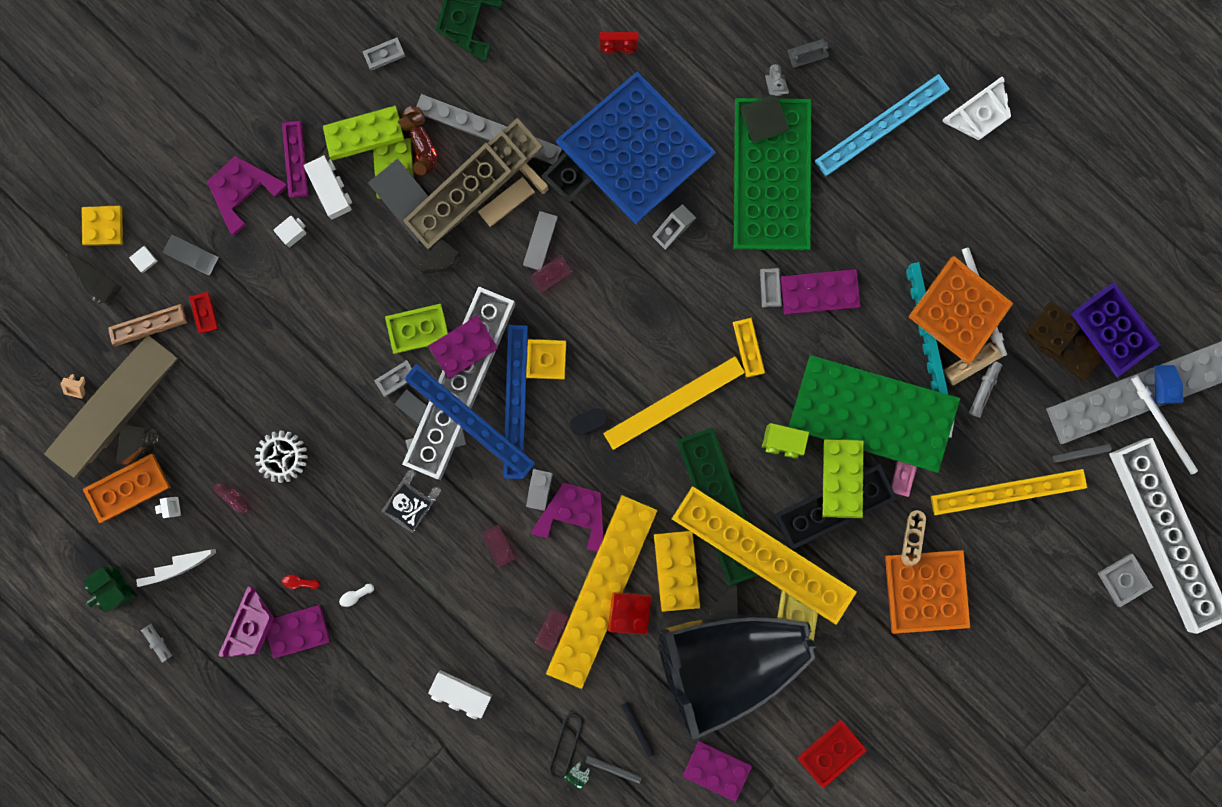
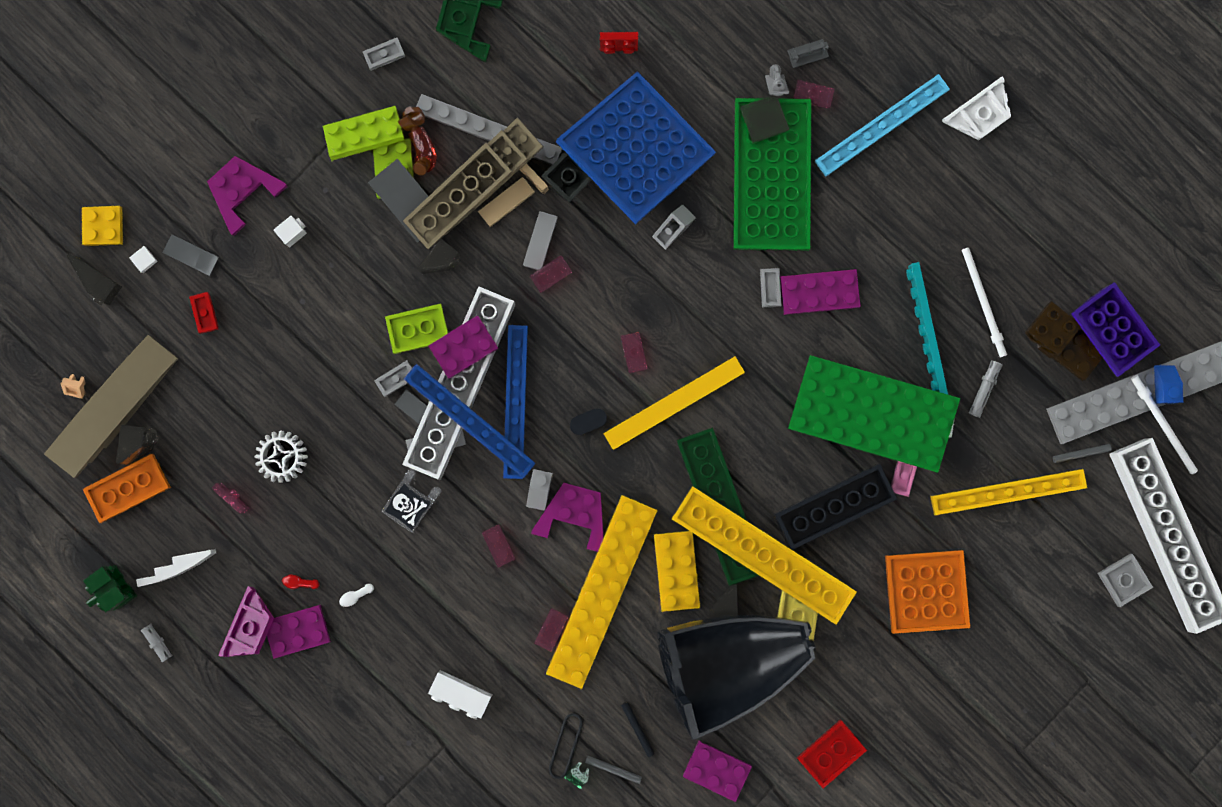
medium nougat tile [108,304,187,347] -> none
white tile [155,497,181,518] -> none
magenta tile [282,121,309,198] -> none
white brick [303,156,352,220] -> none
yellow plate [526,339,566,380] -> none
red plate [608,592,651,635] -> none
yellow tile [733,318,765,378] -> none
lime brick [762,423,809,459] -> none
lime plate [823,440,863,518] -> none
tan beam [901,510,926,566] -> none
orange plate [908,256,1013,364] -> none
tan tile [943,342,1002,386] -> none
none -> clear pink plate [620,332,648,373]
none -> clear pink plate [793,80,835,108]

